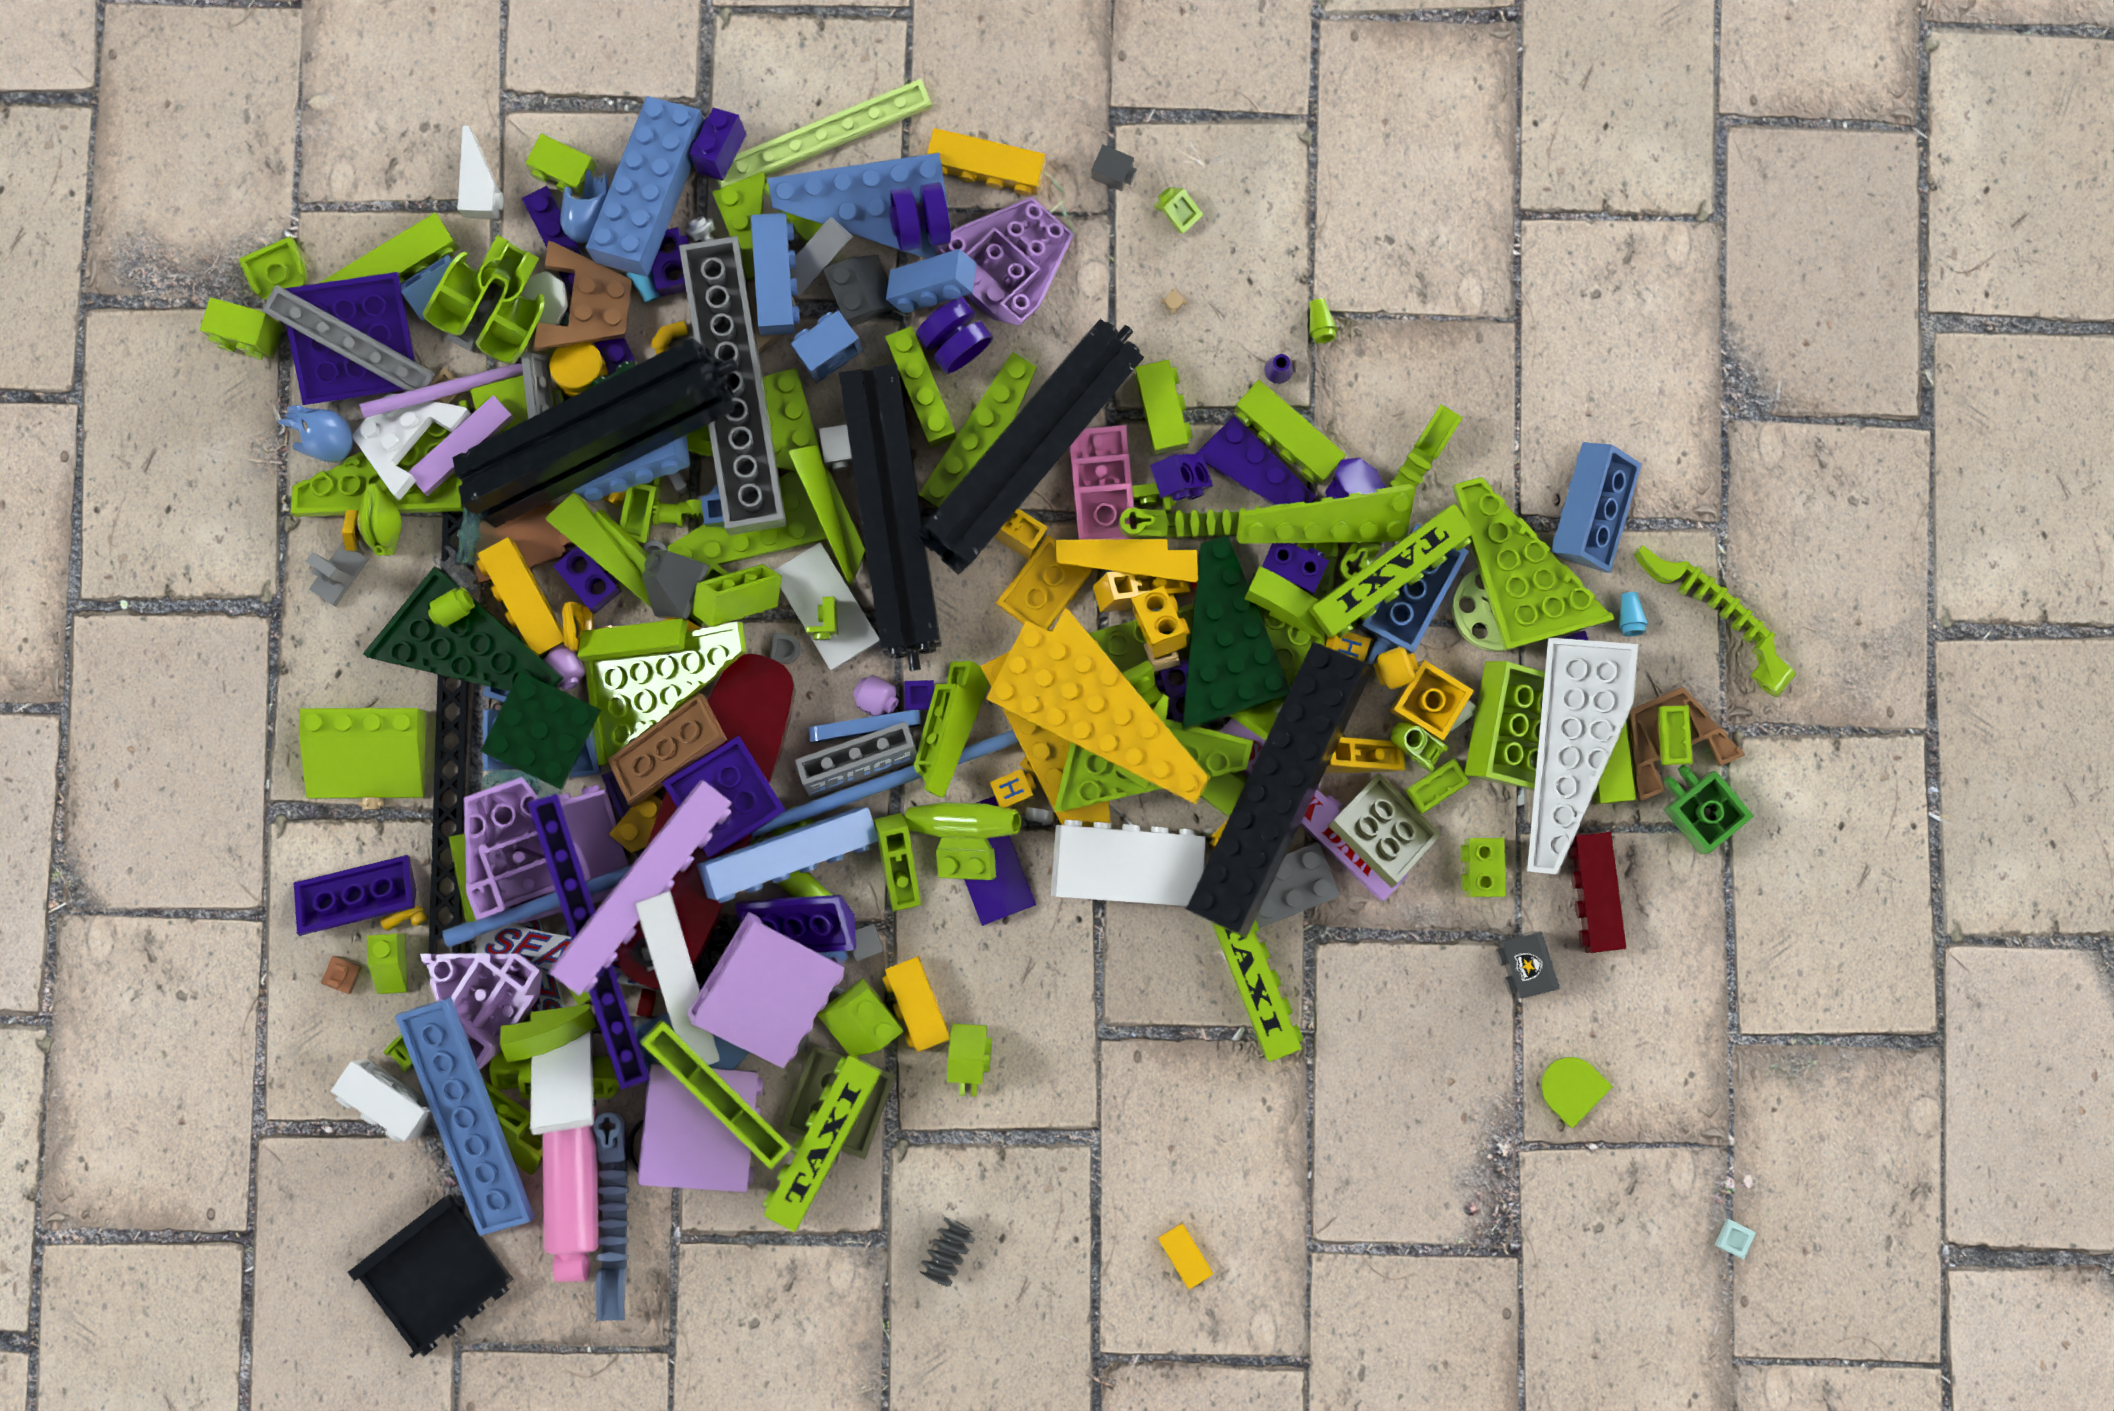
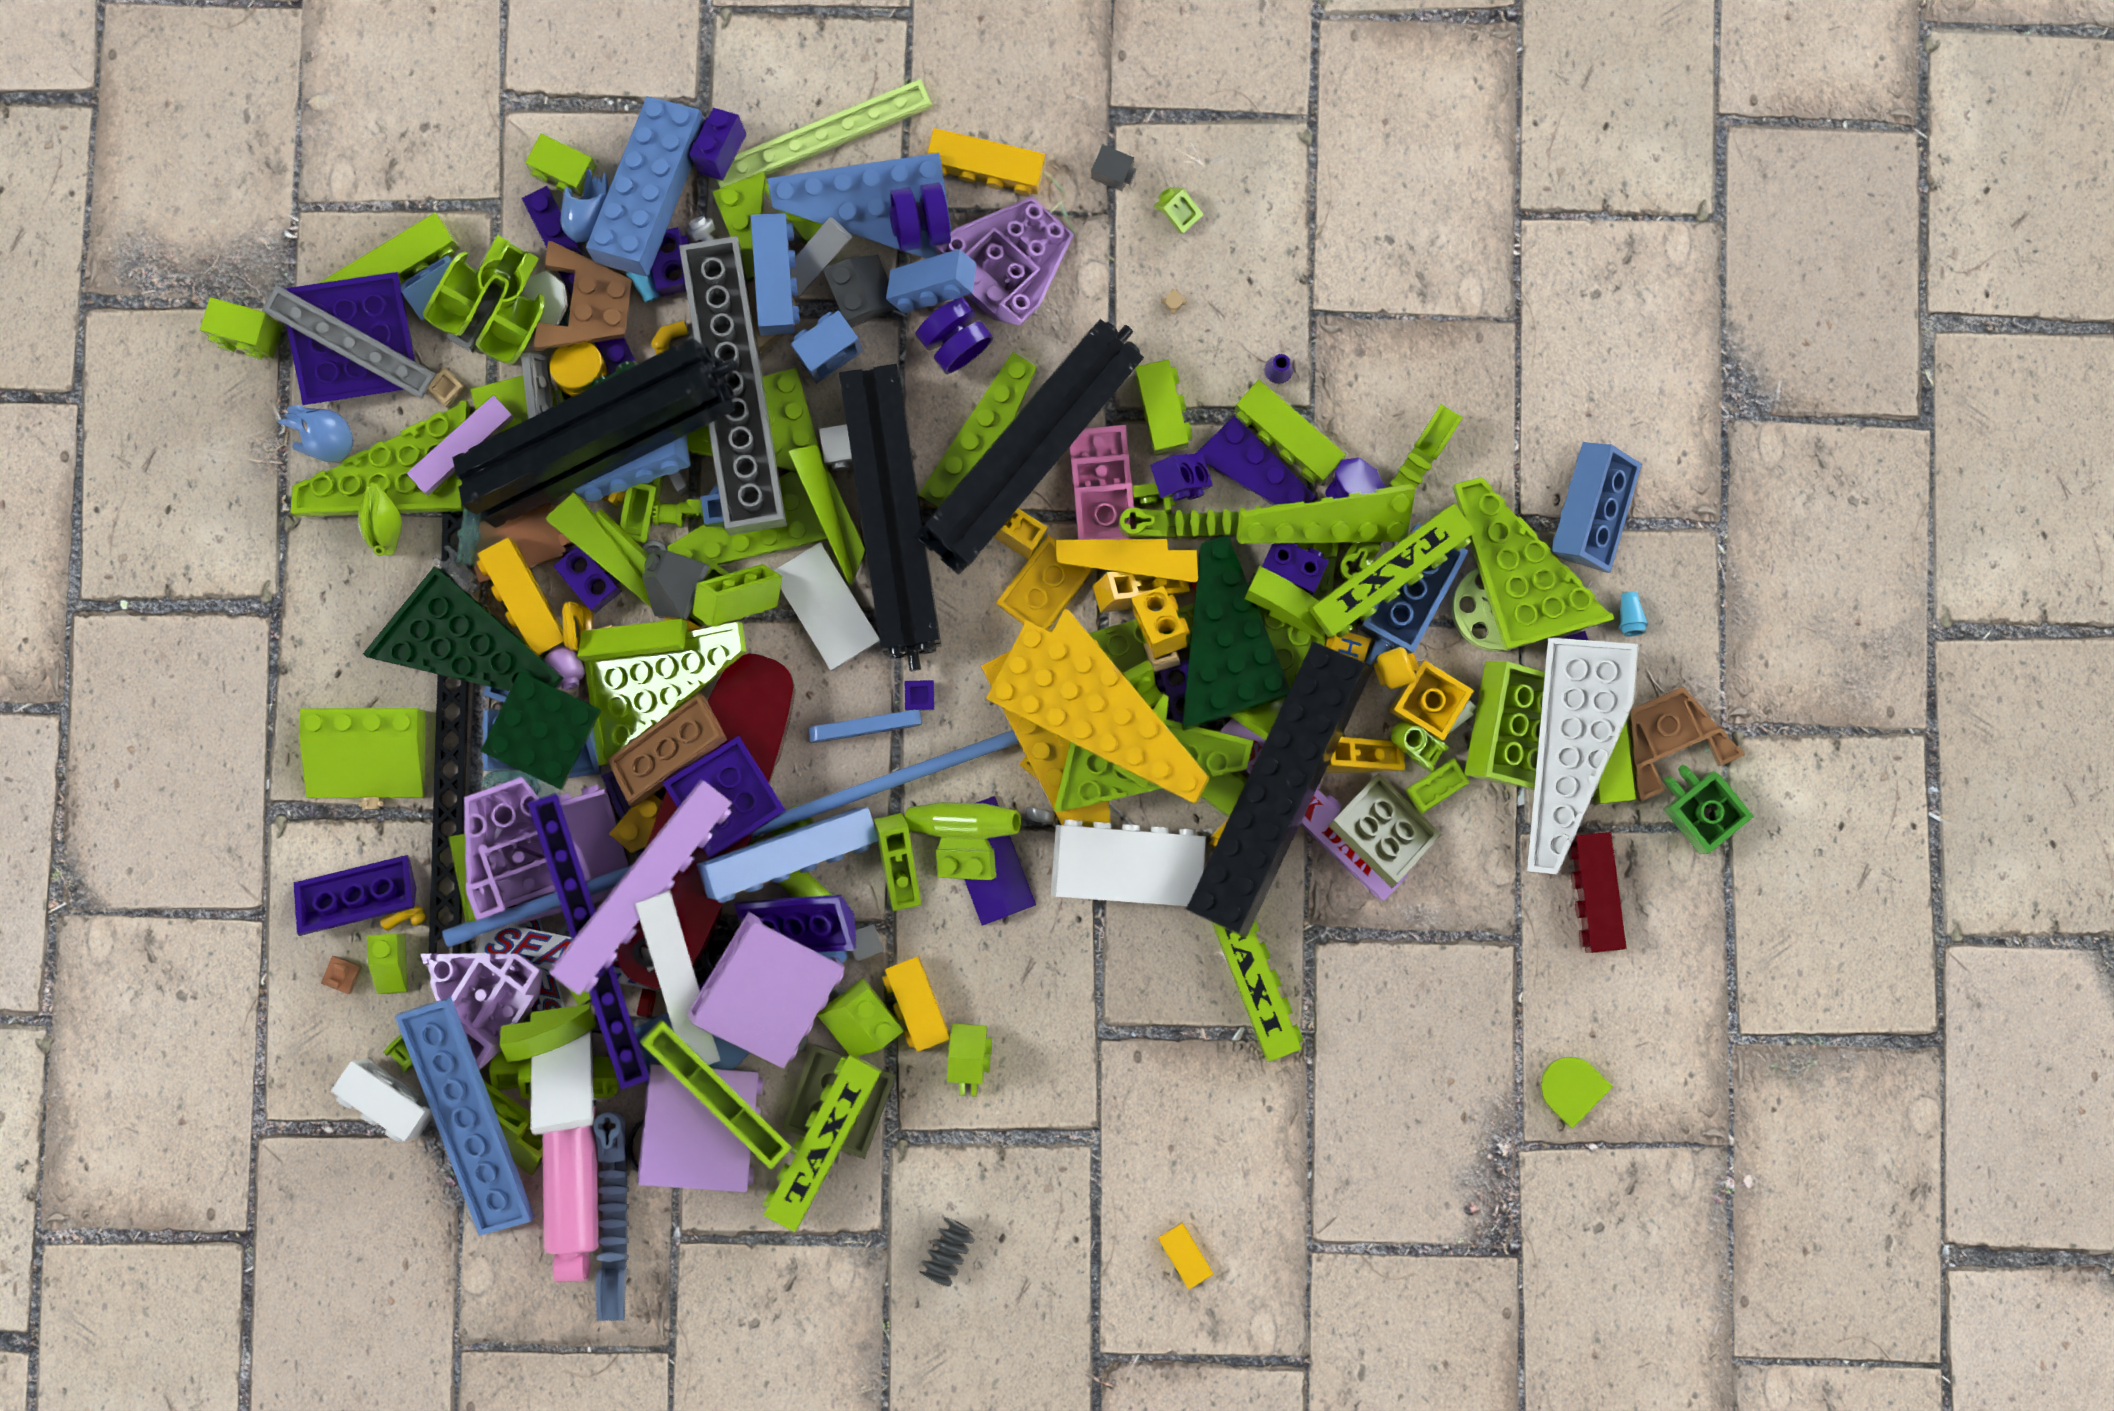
lime tile [238,236,307,301] -> none
light grey bracket [305,542,369,607] -> none
yellow tile [342,510,361,551] -> none
black panel [348,1195,514,1358] -> none
white wing [352,393,471,501] -> none
lavender piece [359,362,523,418] -> none
lime brick [428,587,475,627] -> none
white slope [458,125,504,219] -> none
light grey tile [770,632,801,664] -> none
light grey brick [795,721,918,798] -> none
lime bracket [806,596,838,640] -> none
lavender head [853,675,898,717] -> none
lime brick [885,326,956,449] -> none
lime wedge [914,661,989,798] -> none
yellow brick [989,768,1036,808] -> none
light grey plate [1256,842,1340,928] -> none
lime cone [1309,298,1338,344] -> none
lime brick [1460,838,1506,898] -> none
dark grey slope [1496,931,1560,999] -> none
lime piece [1633,545,1796,698] -> none
lime plate [1657,705,1693,766] -> none
light aqua tile [1715,1218,1756,1259] -> none

